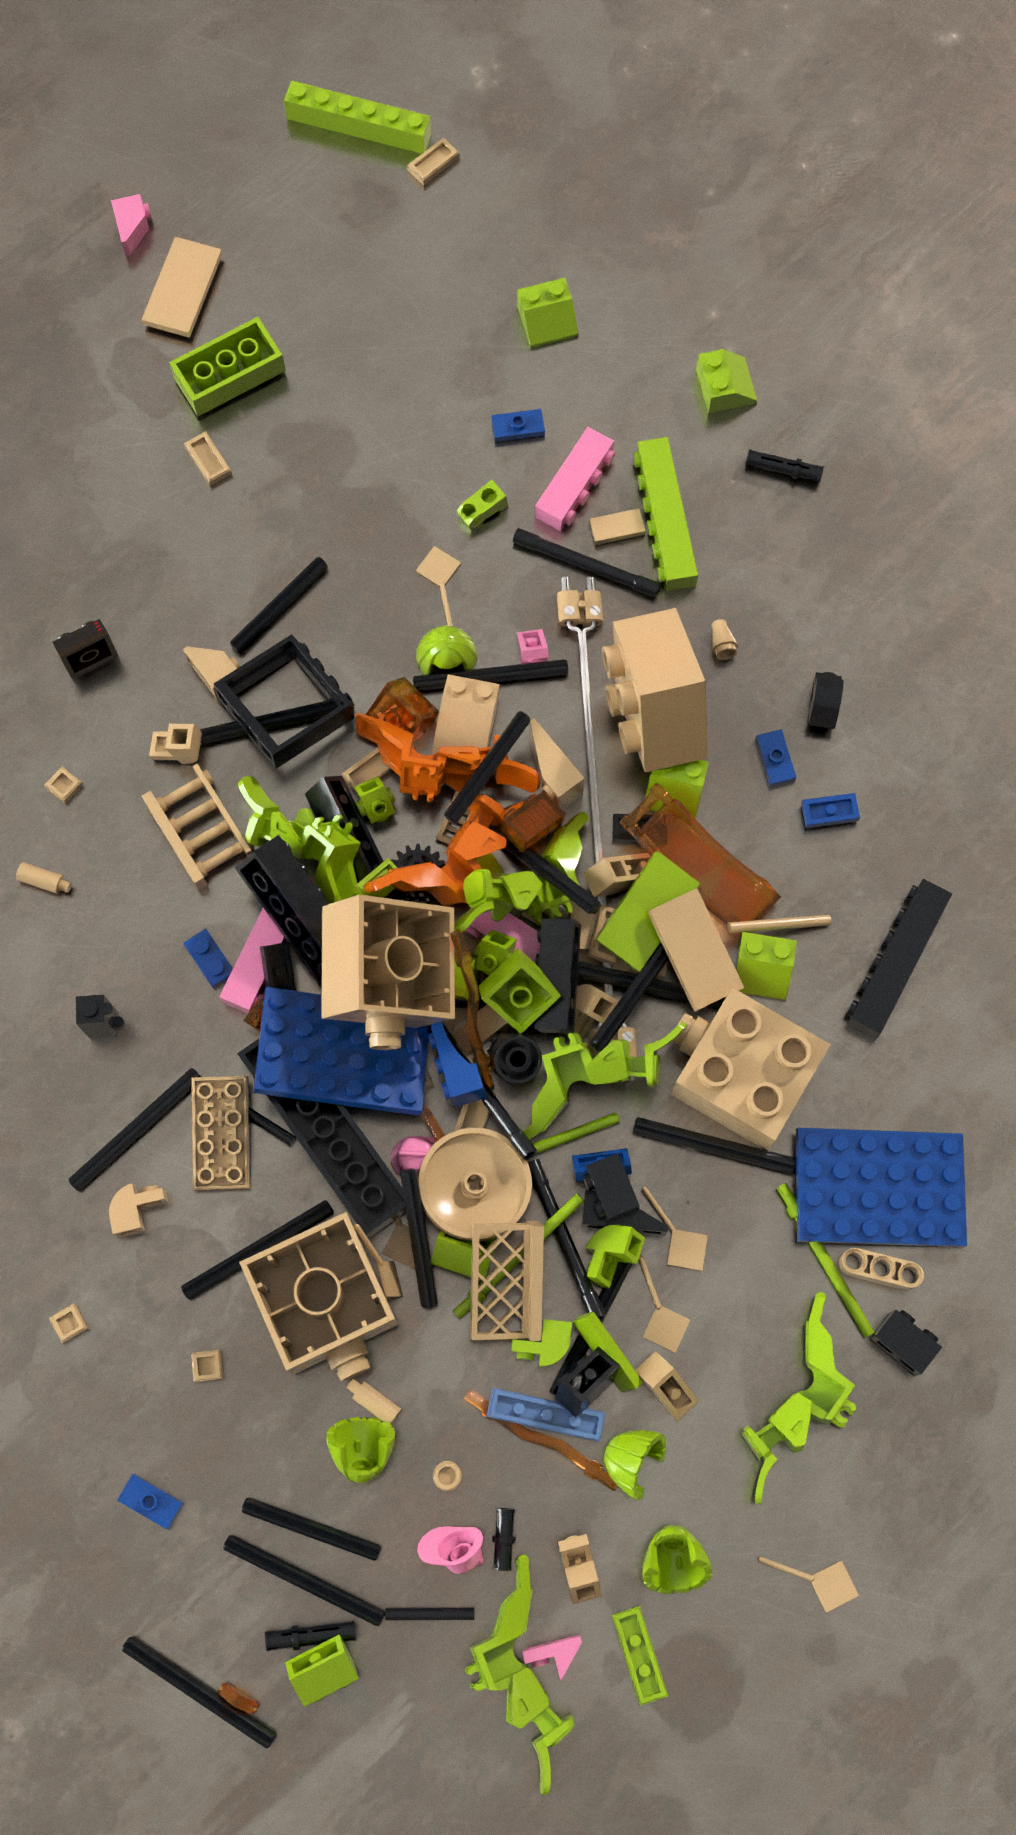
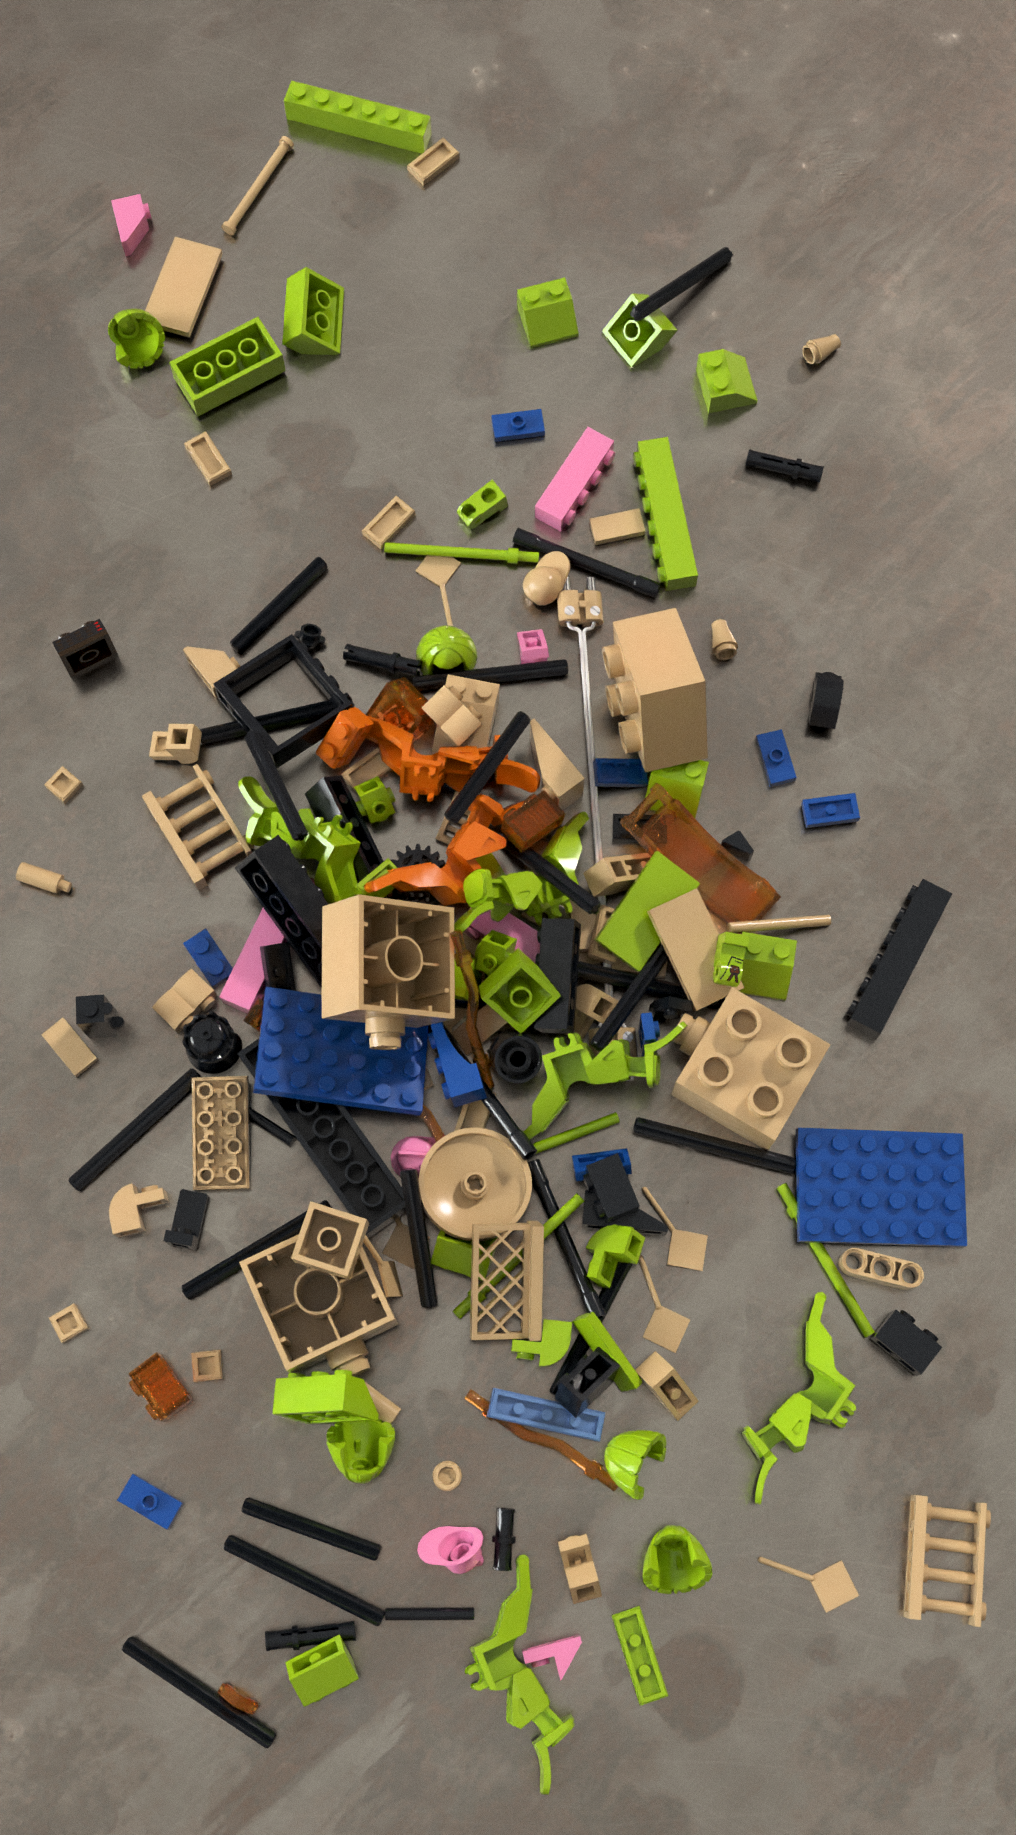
none -> tan tile [41,1018,98,1077]
none -> lime hair [108,308,165,369]
none -> clear orange brick [128,1352,193,1422]
none -> tan brick [152,968,217,1033]
none -> black bracket [163,1189,208,1250]
none -> black hat [182,1011,242,1074]
none -> tan bar [221,136,294,236]
none -> black axle [244,730,308,841]
none -> lime slope [272,1370,379,1424]
none -> lime slope [282,267,344,355]
none -> tan brick [291,1201,369,1280]
none -> black plate [294,624,325,648]
none -> orange brick [316,707,374,769]
none -> black pin [343,644,422,677]
none -> tan tile [362,496,415,550]
none -> lime bar [384,542,539,564]
none -> tan brick [422,685,483,746]
none -> tan cap [523,551,570,605]
none -> blue plate [593,758,648,787]
none -> lime slope [602,293,678,367]
none -> black axle [630,247,733,321]
none -> blue plate [638,1012,660,1056]
none -> black plate [649,996,692,1025]
none -> lime leg [713,931,750,987]
none -> black slope [720,830,754,862]
none -> tan cone [802,334,841,364]
none -> tan fence [904,1495,991,1627]

